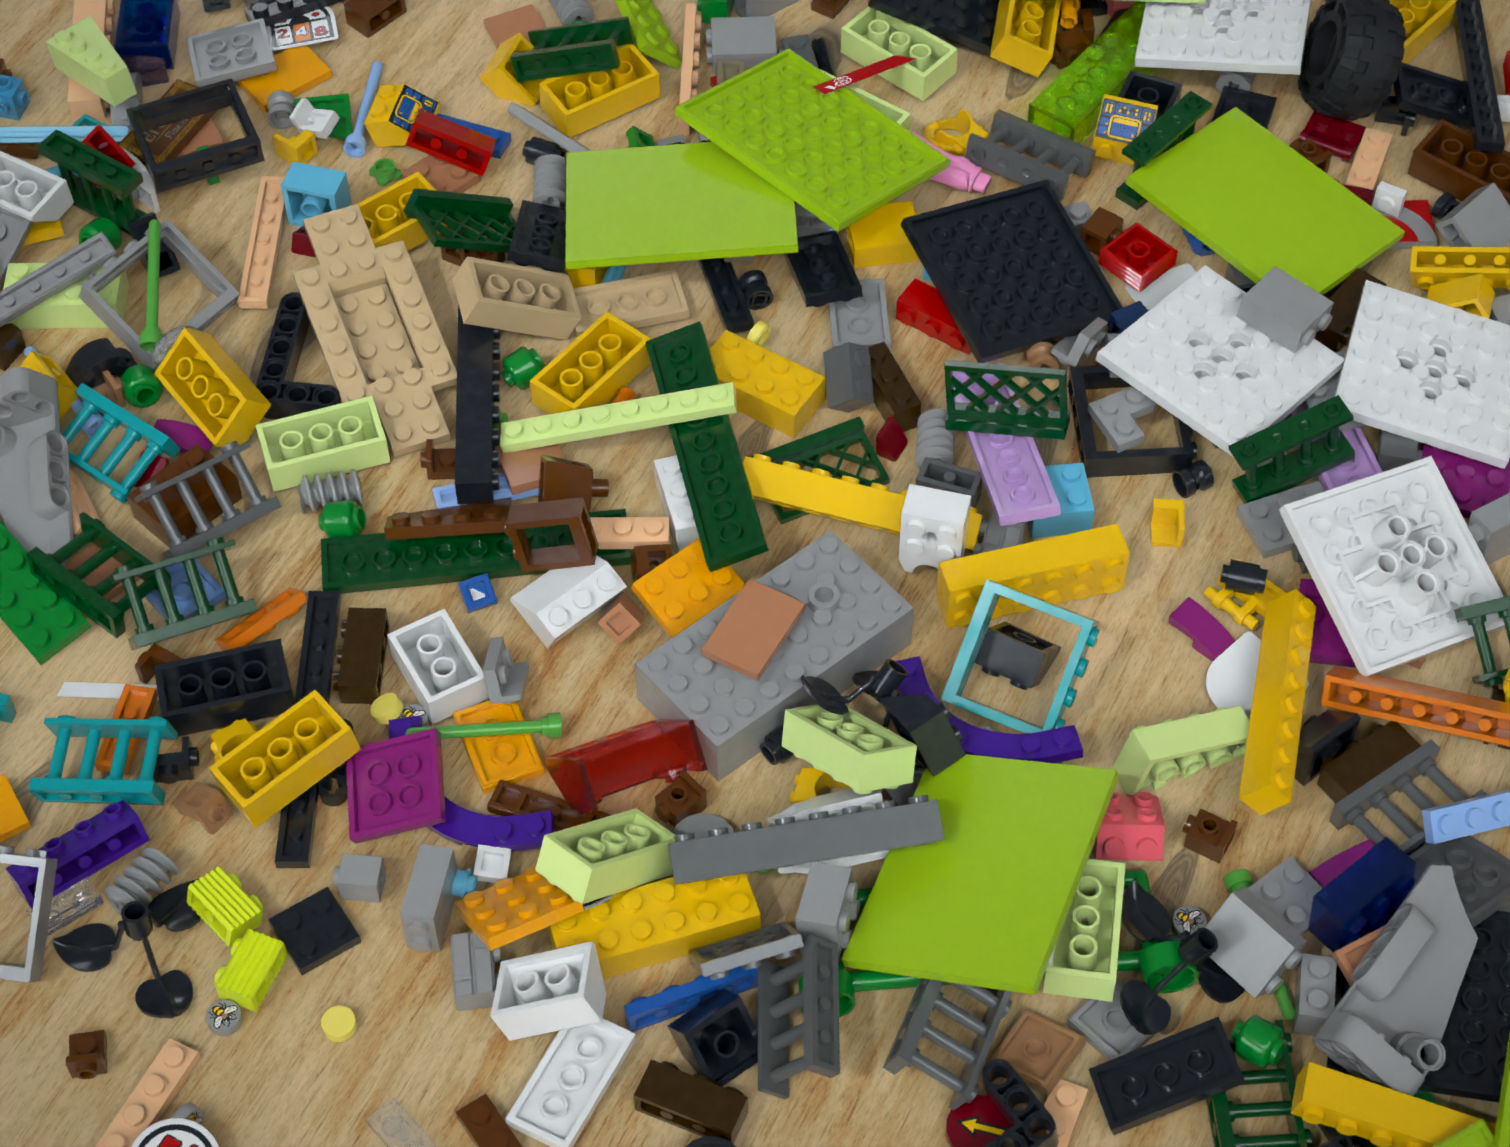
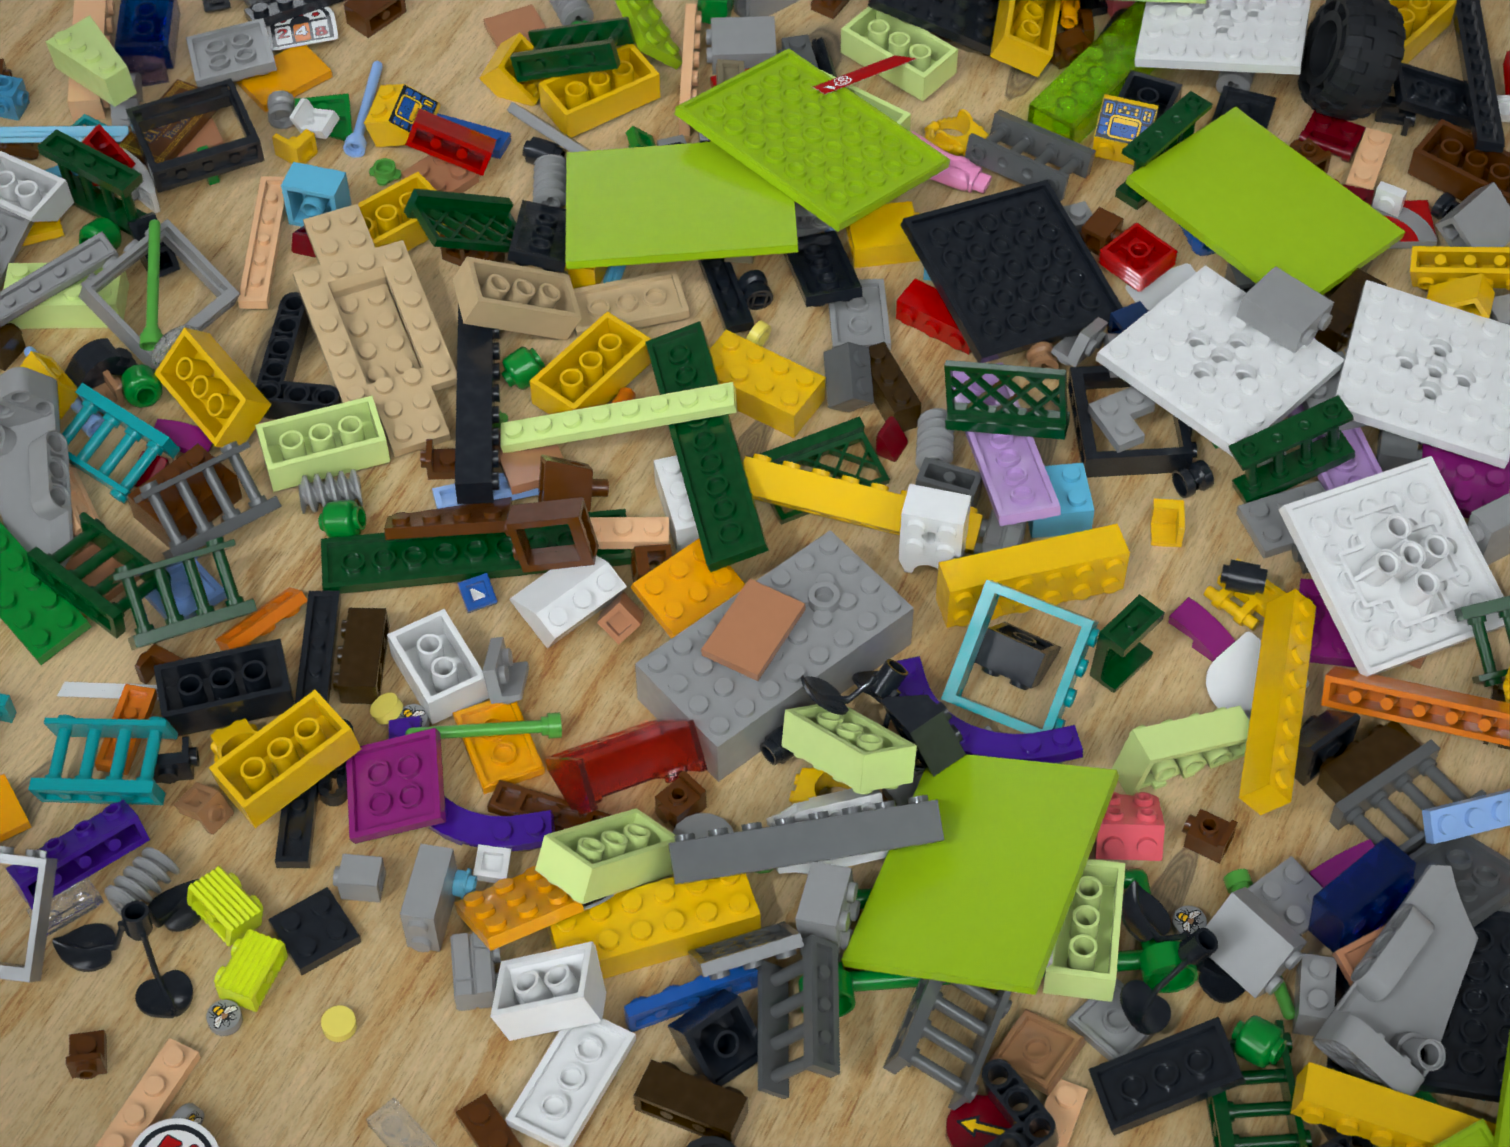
none -> dark green panel [1090,594,1165,693]

